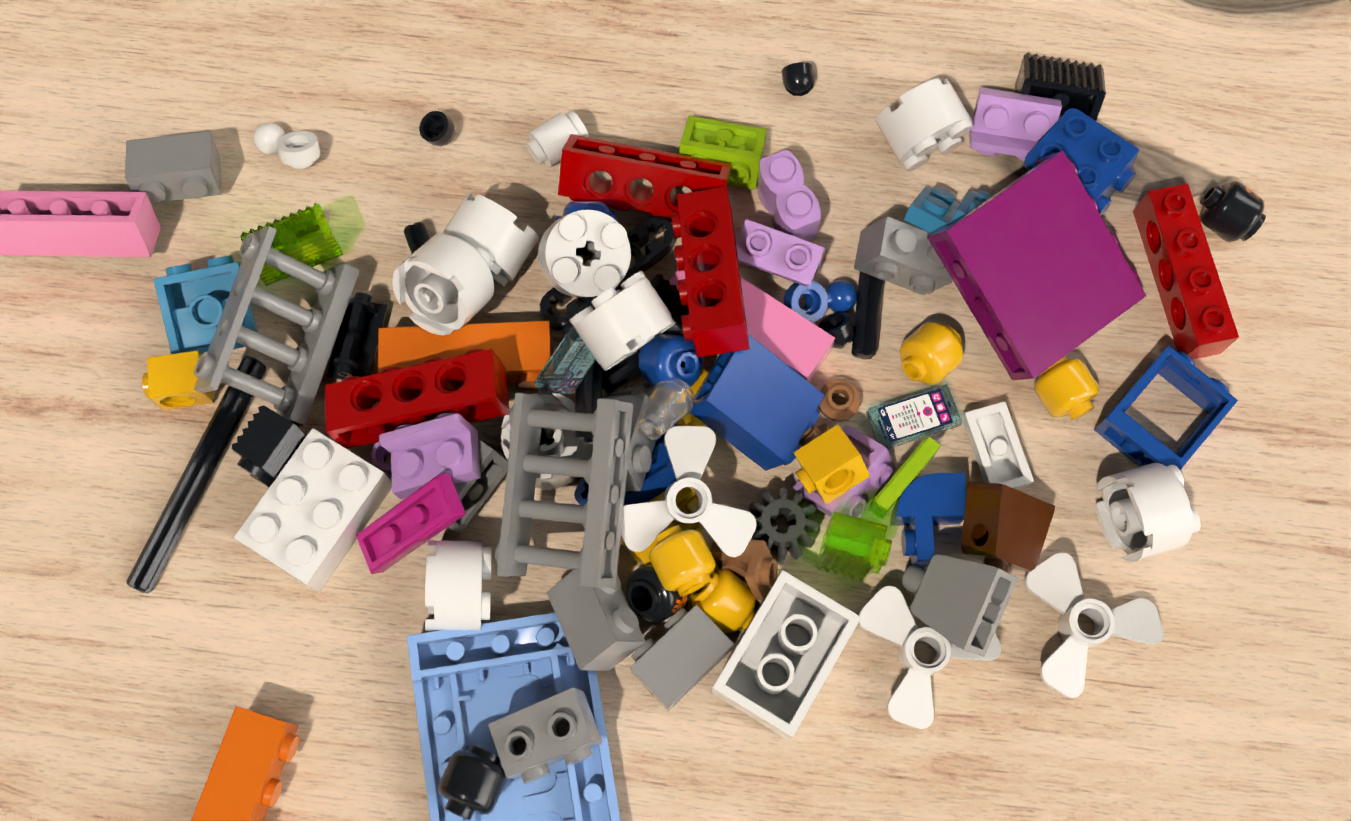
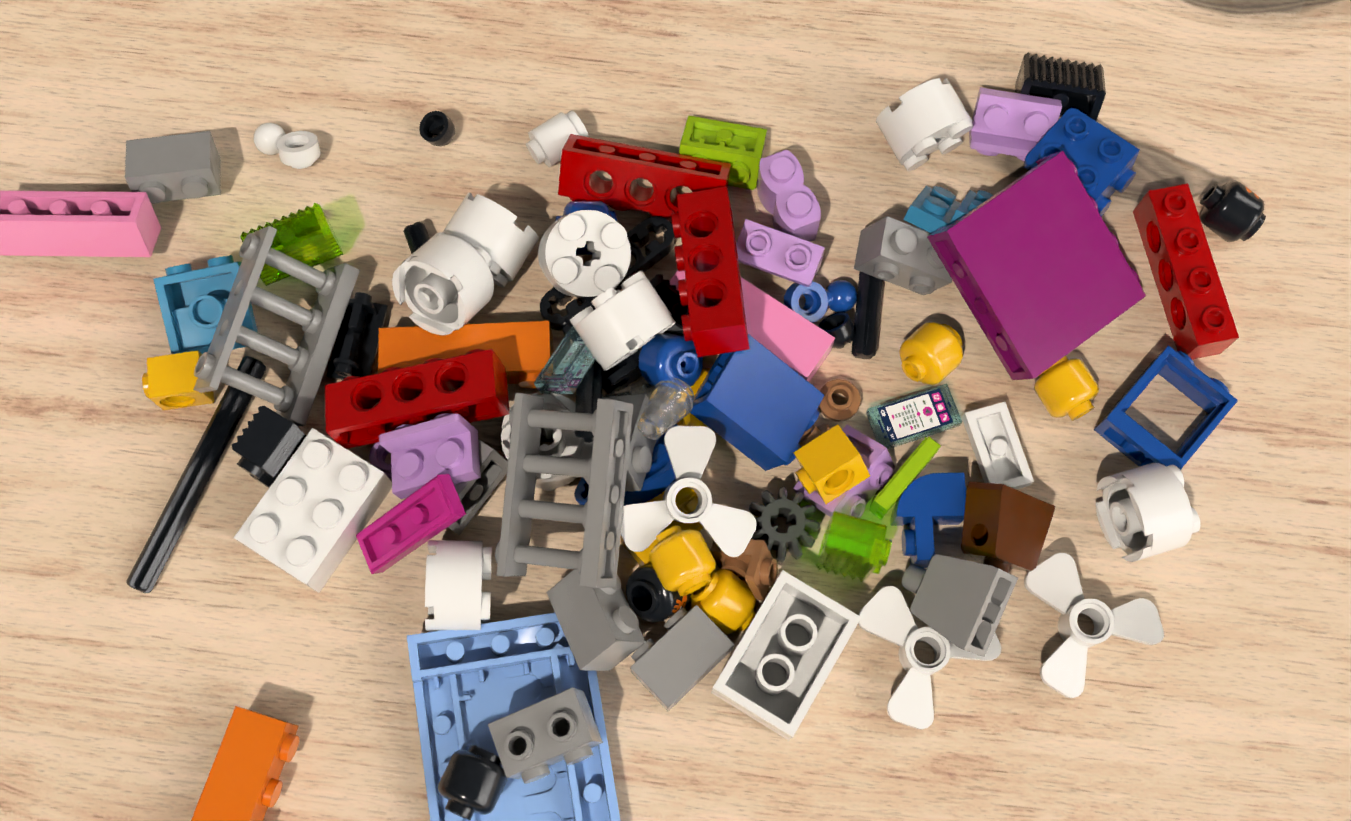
black hinge [781,62,815,96] -> none

